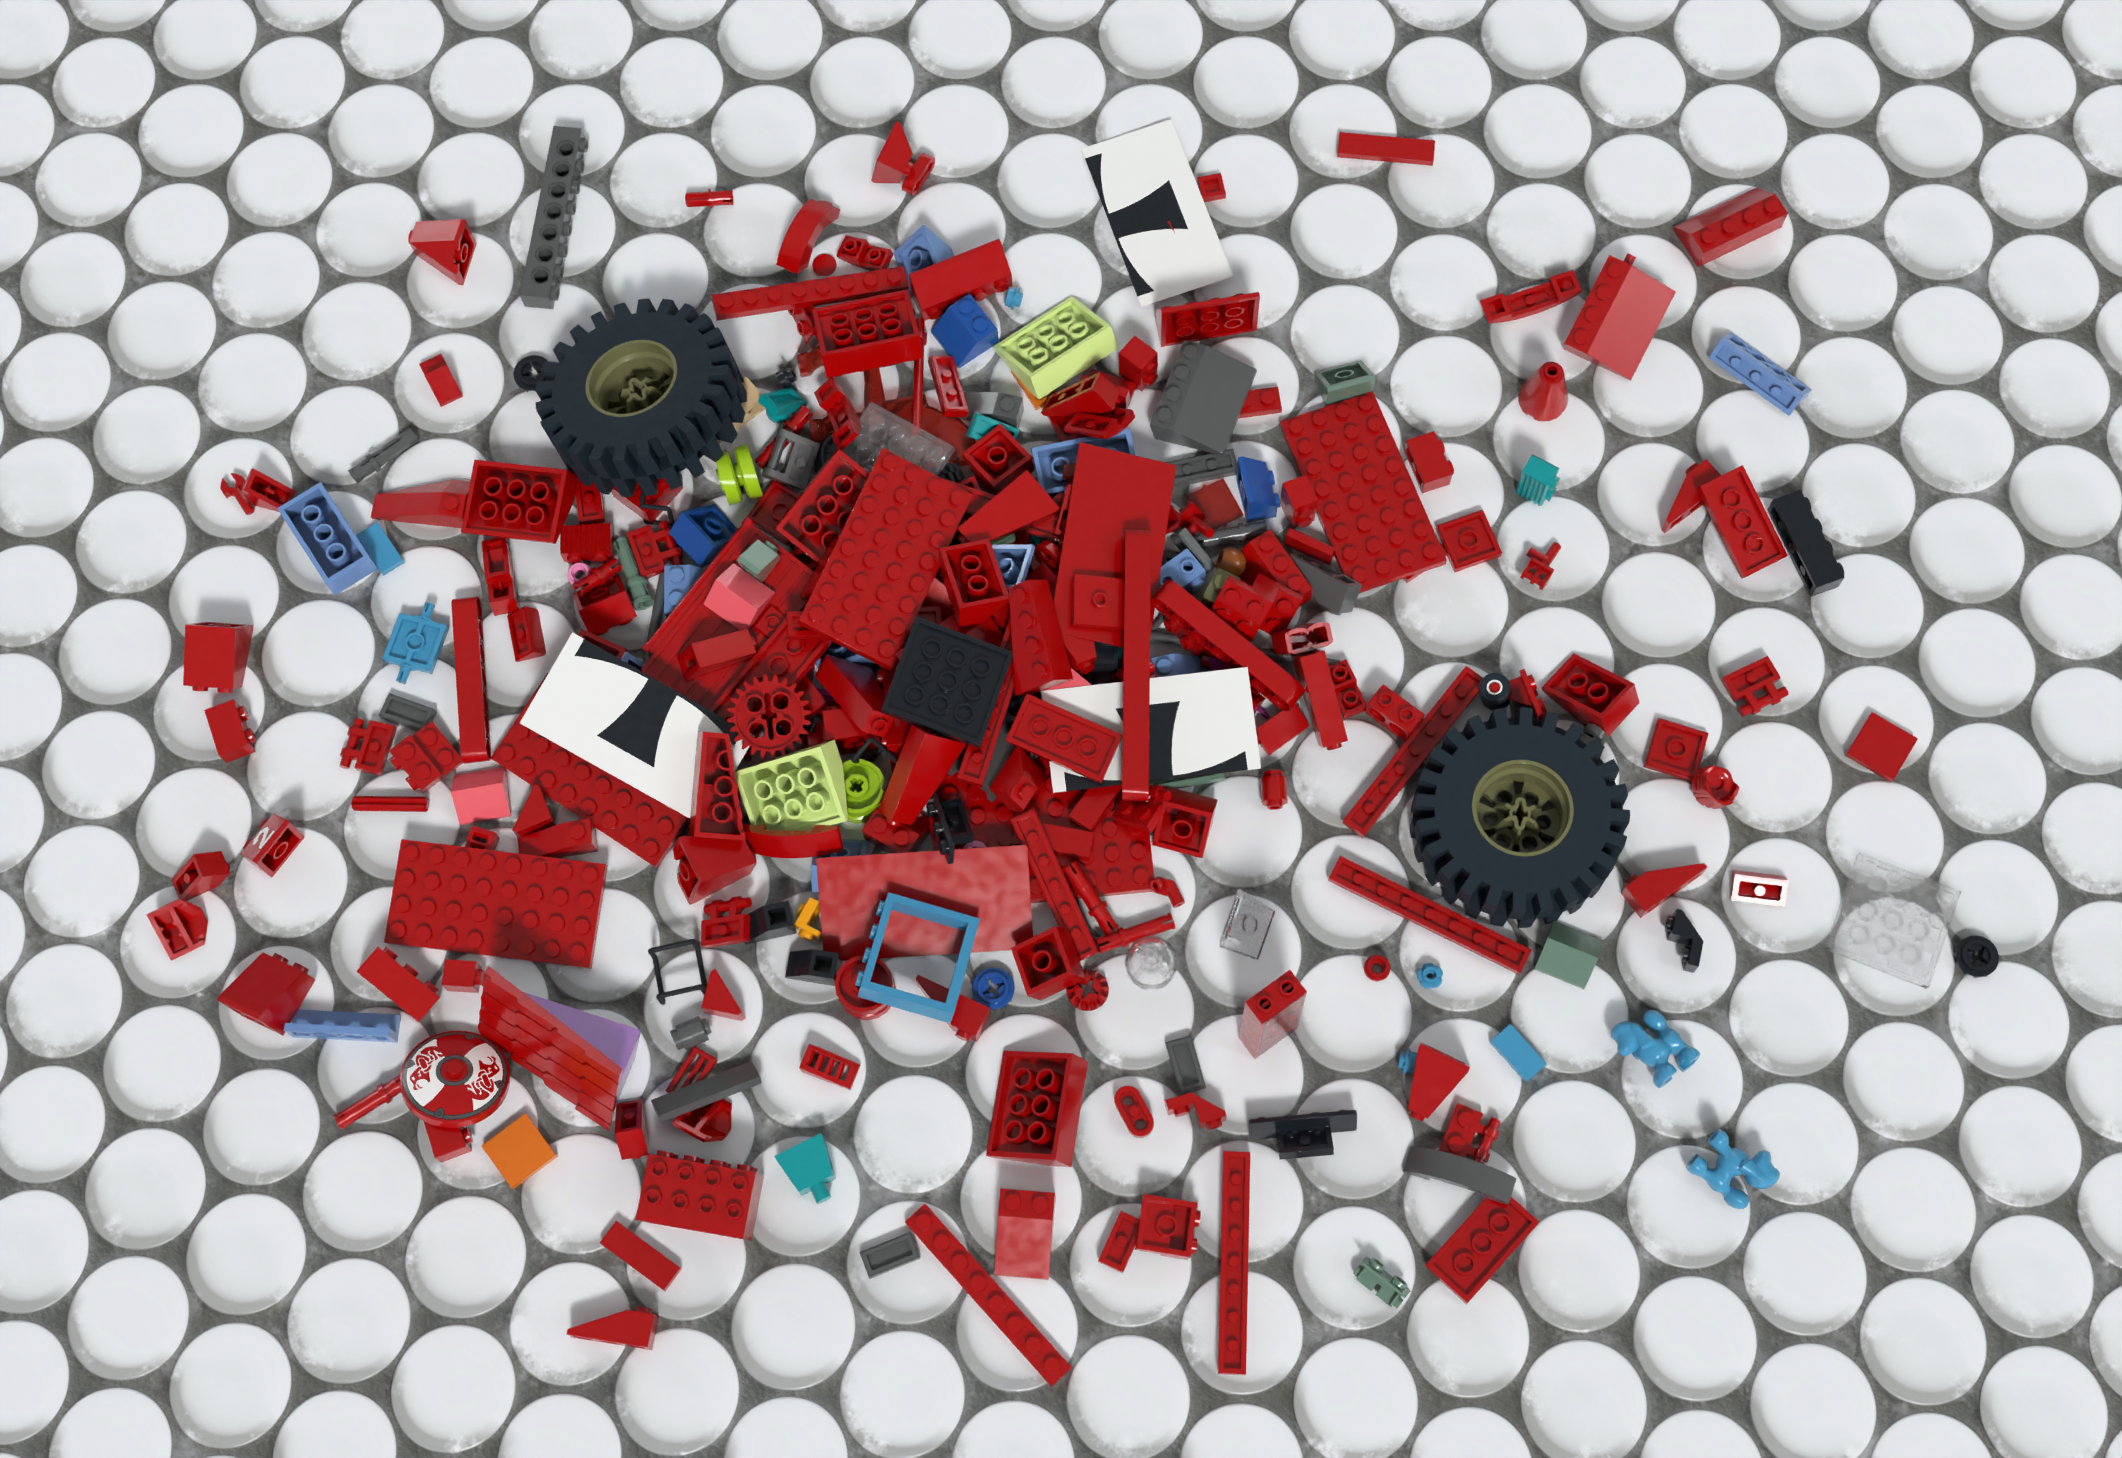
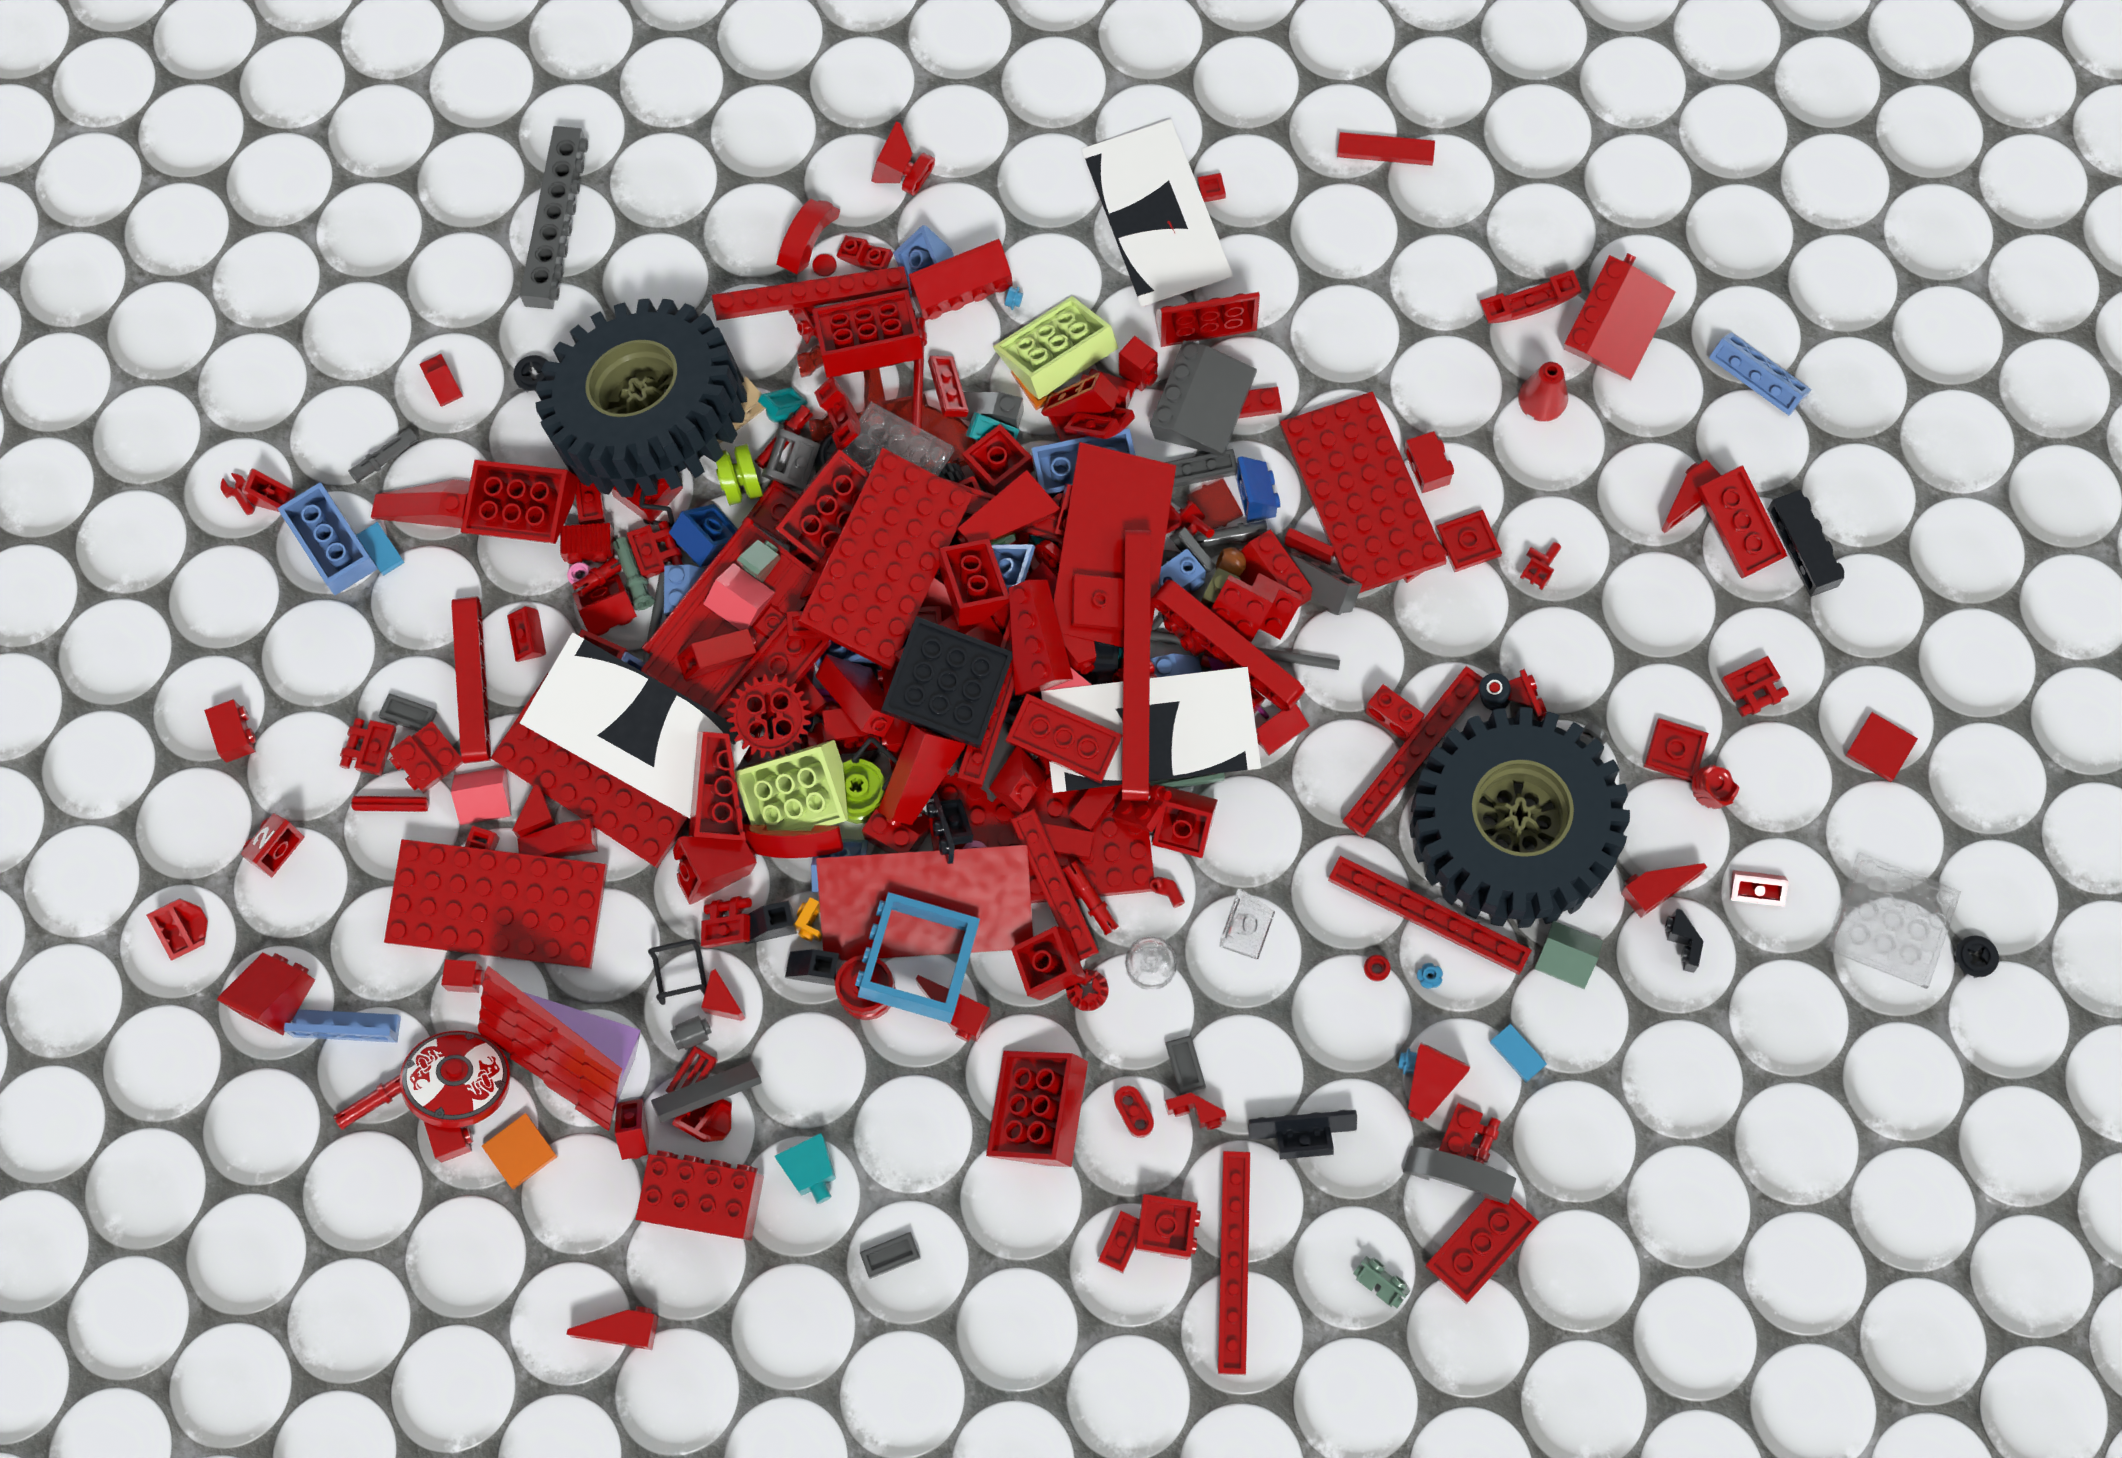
red slope [172,851,230,901] -> none
red slope [183,622,253,693] -> none
red wedge [357,947,440,1022] -> none
dark azure plate [382,602,449,684] -> none
red slope [408,219,477,285] -> none
red slope [482,537,519,616] -> none
red tile [600,1221,682,1291] -> none
red axle [685,189,734,208] -> none
black plate [776,364,797,390] -> none
red slope [799,1044,861,1090] -> none
red plate [905,1204,1072,1387] -> none
blue slope [931,294,999,368] -> none
blue gear [972,968,1015,1011] -> none
slope [994,1188,1056,1280] -> none
clear red plate [1063,460,1076,485] -> none
red pin [1095,913,1175,954] -> none
red brick [1239,970,1307,1059] -> none
red brick [1260,770,1288,810] -> none
red brick [1271,622,1333,655] -> none
red brick [1280,475,1318,528] -> none
red slope [1291,649,1348,750] -> none
sand green slope [1314,361,1375,407] -> none
red slope [1329,659,1367,719] -> none
teal brick [1515,454,1560,506] -> none
red slope [1542,653,1640,737] -> none
dark azure animal [1610,1010,1701,1088] -> none
red slope [1673,187,1788,267] -> none
dark azure animal [1686,1129,1780,1209] -> none

